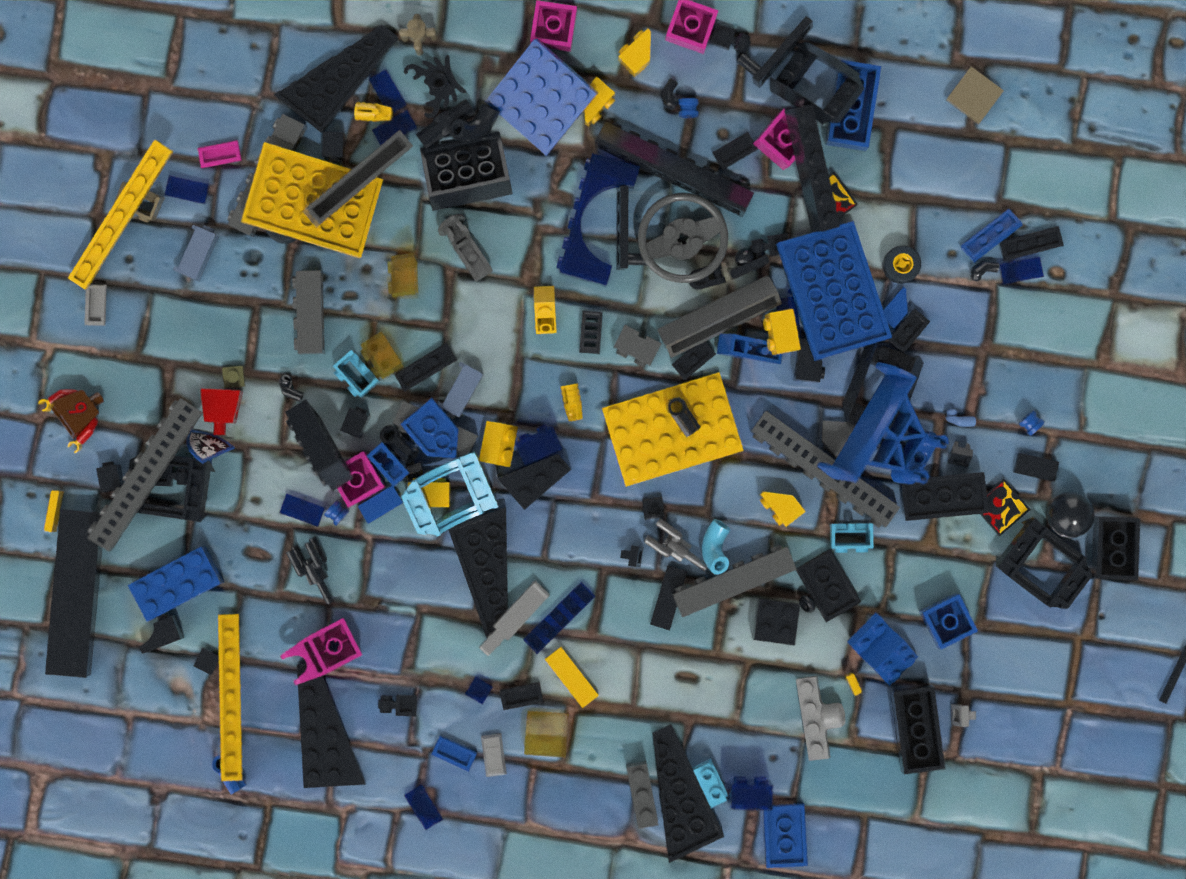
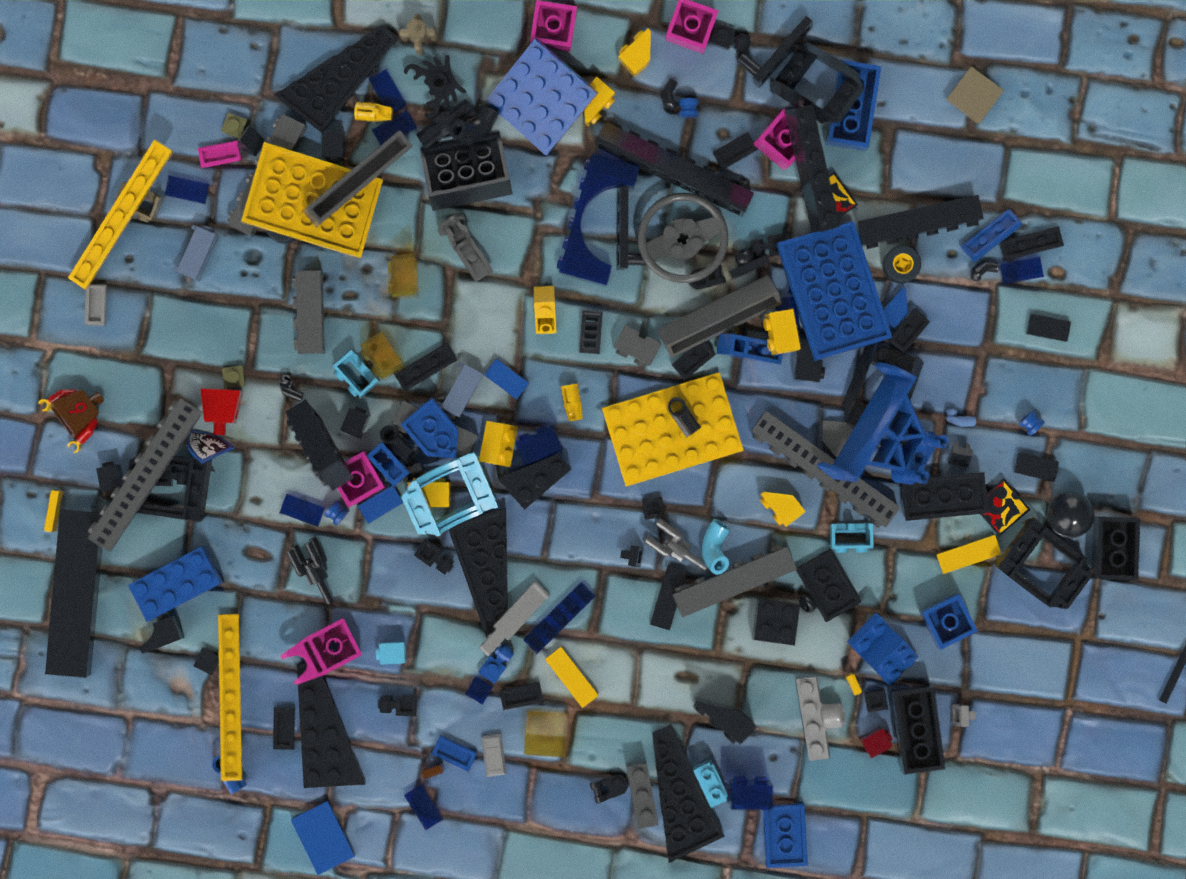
none -> olive plate [221,113,248,139]
none -> black slope [238,126,266,157]
none -> black tile [273,707,295,750]
none -> blue tile [291,801,355,875]
none -> medium azure brick [376,641,407,665]
none -> black plate [414,539,455,575]
none -> reddish brown tile [421,763,445,779]
none -> blue plate [478,643,514,684]
none -> blue tile [484,359,529,400]
none -> black plate [589,774,628,804]
none -> black slope [692,697,757,745]
none -> black brick [855,195,984,250]
none -> dark red brick [859,726,893,759]
none -> black tile [864,689,888,713]
none -> yellow tile [936,535,1001,574]
none -> black tile [1026,314,1071,342]

